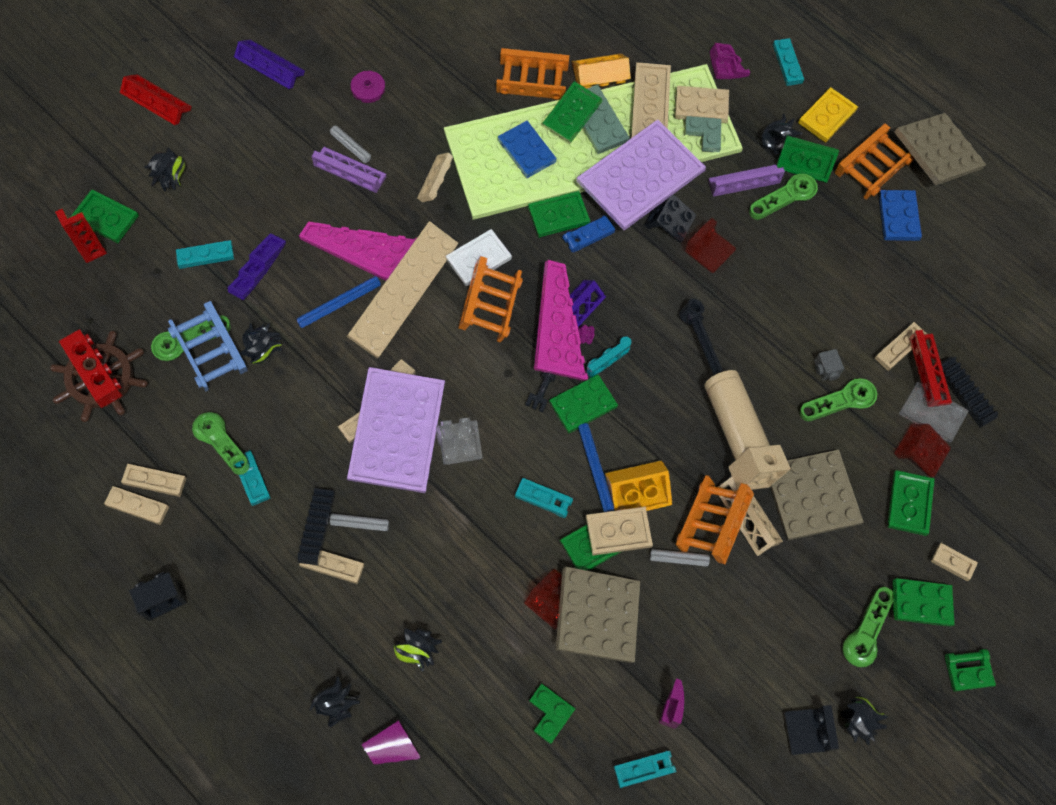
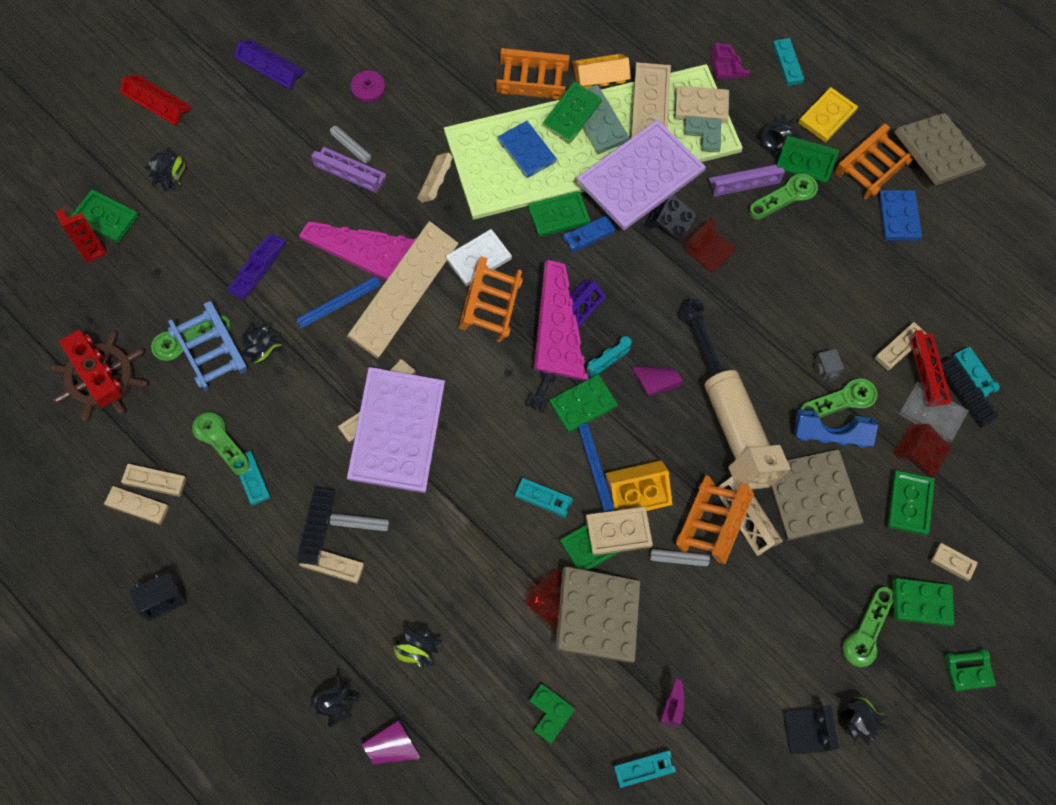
teal plate [176,240,234,269] -> none
clear plate [436,417,483,465] -> none
magenta plate [578,325,594,344] -> none
none -> magenta slope [631,367,683,397]
none -> blue arch [793,409,878,448]
none -> teal plate [952,347,1000,398]

